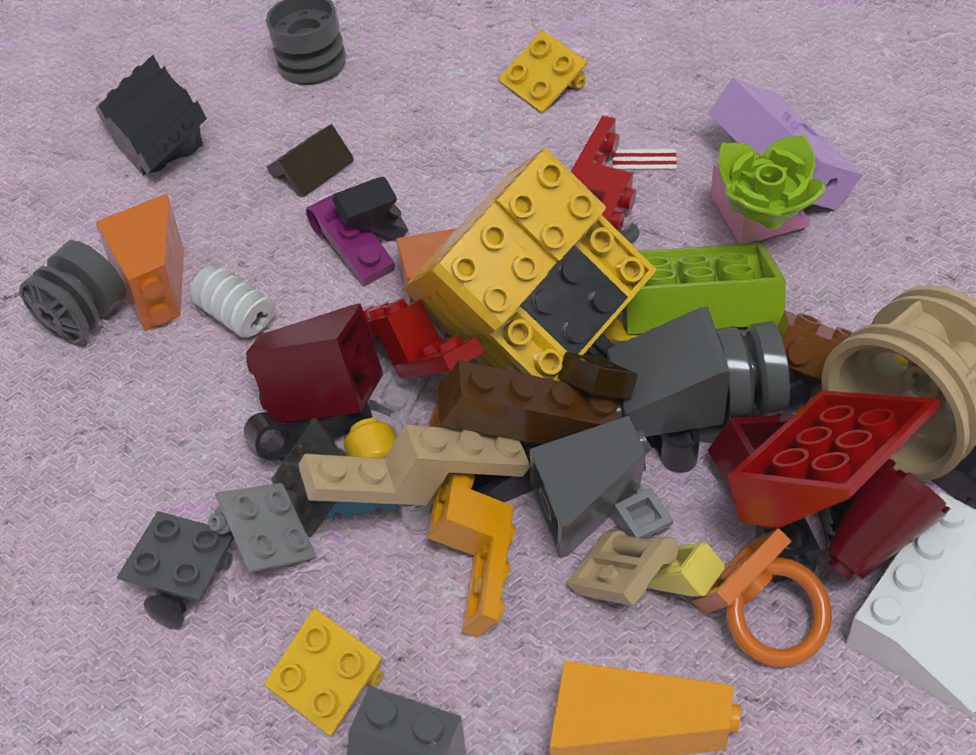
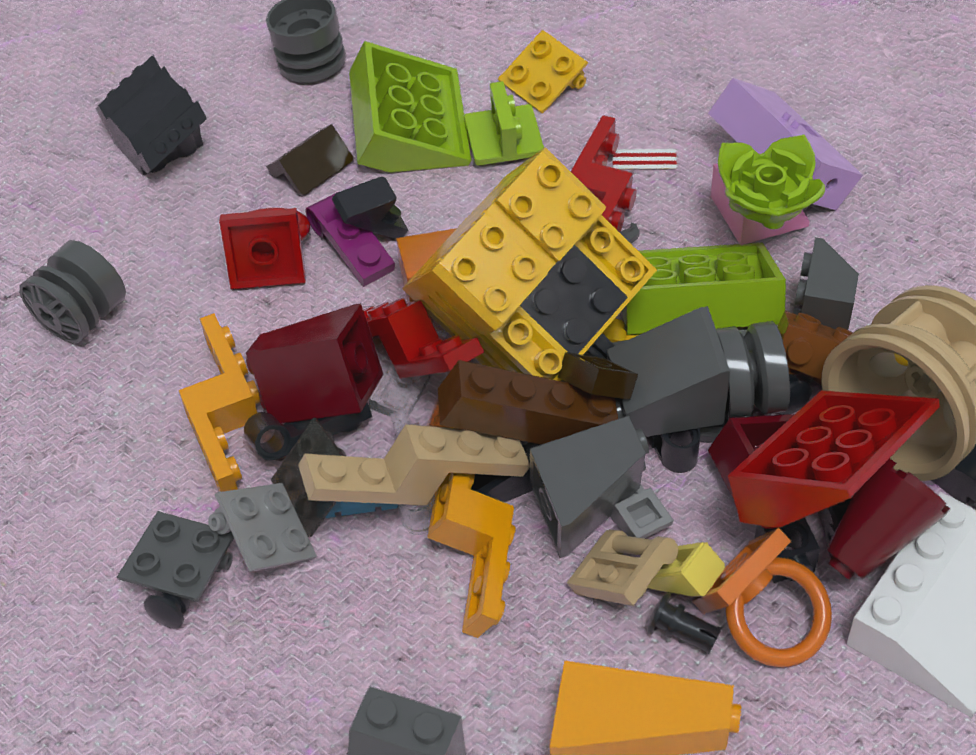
orange slope [95,194,184,331] -> none
white piece [190,265,275,338] -> none
yellow hinge [264,608,384,737] -> none
yellow head [344,418,397,459] -> none
none -> light orange bracket [178,313,260,492]
none -> red tile [219,208,311,289]
none -> lime slope [349,41,471,173]
none -> lime bracket [464,81,544,165]
none -> black pin [648,592,722,654]
none -> dark grey slope [793,237,859,330]

